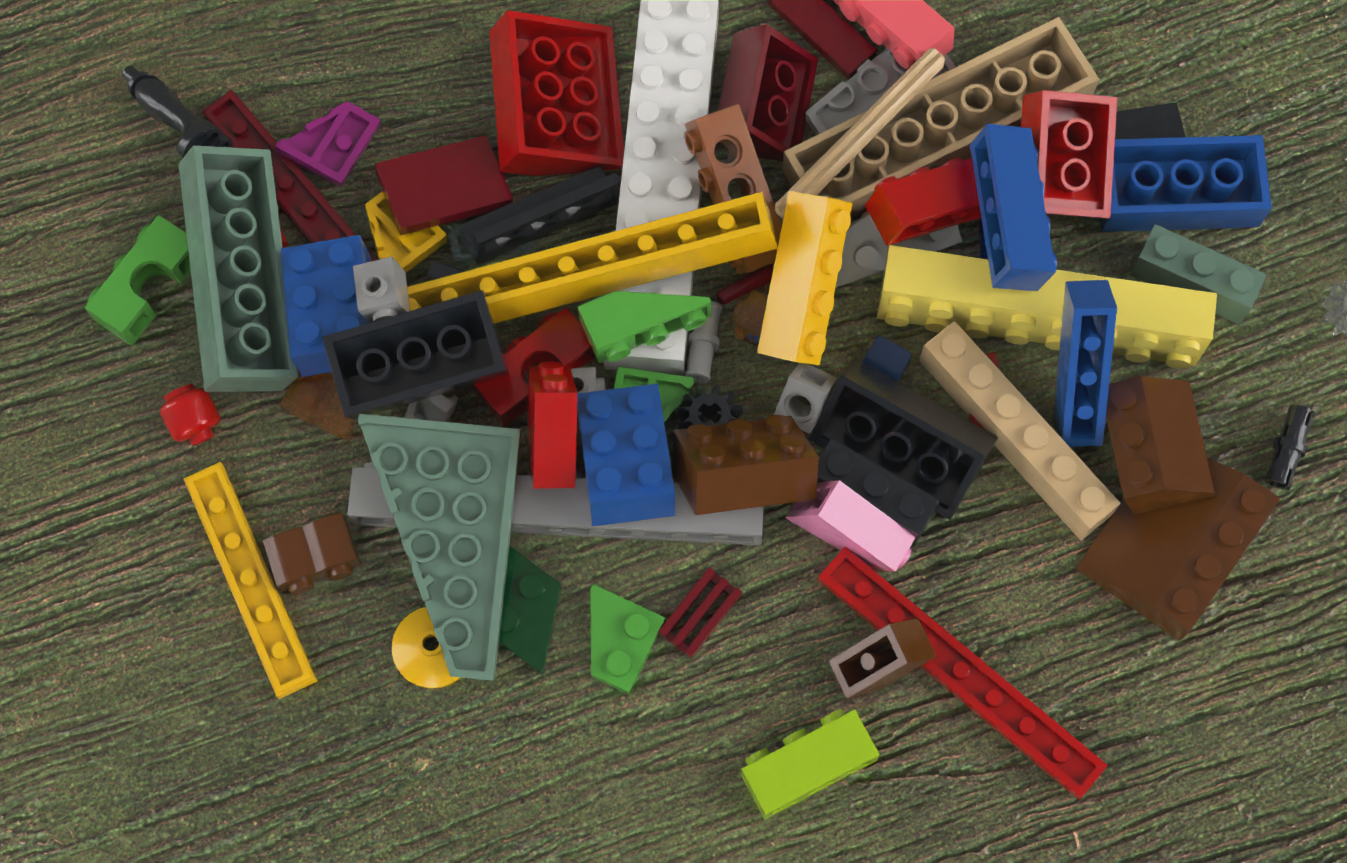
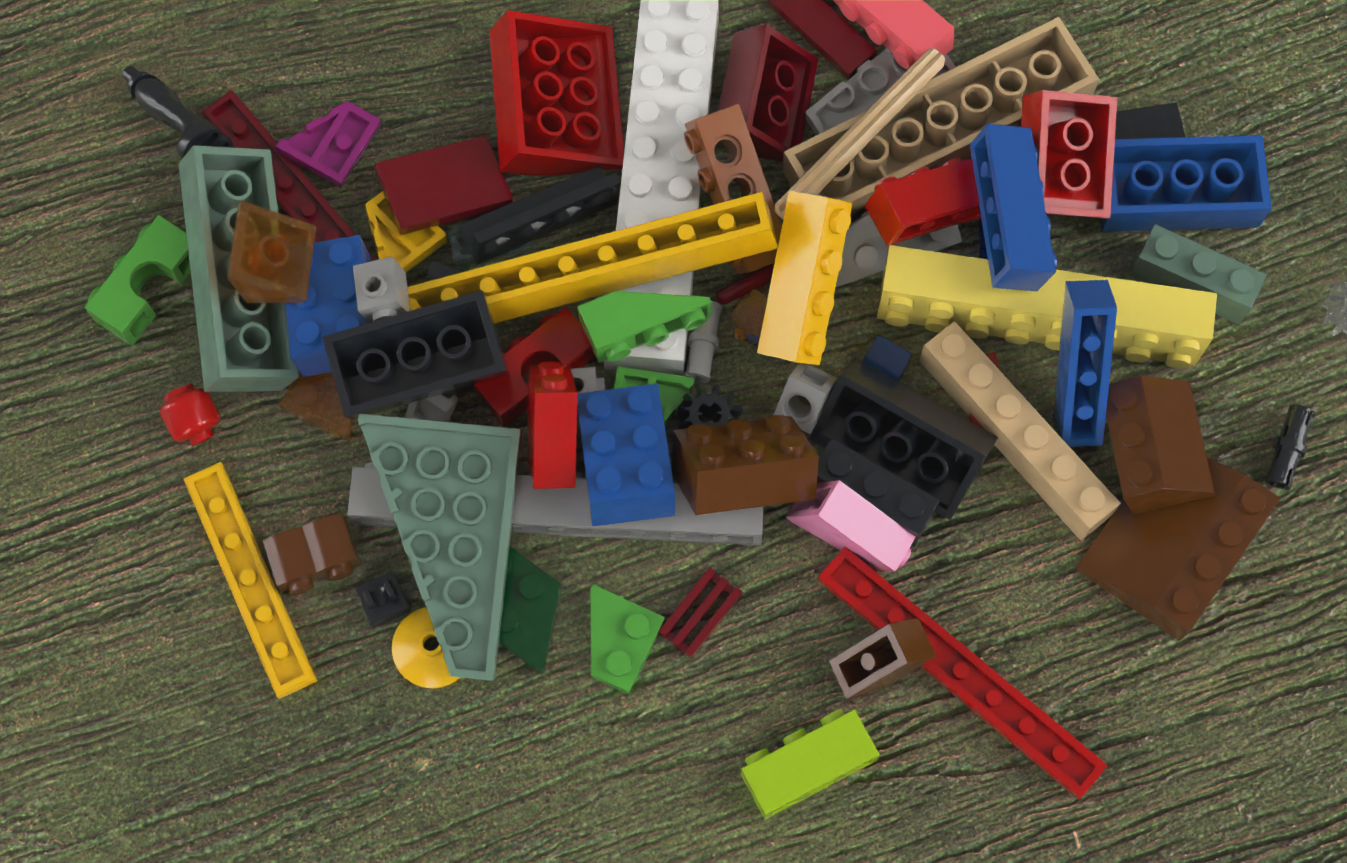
none -> clear orange slope [227,201,316,303]
none -> black tile [355,571,411,628]

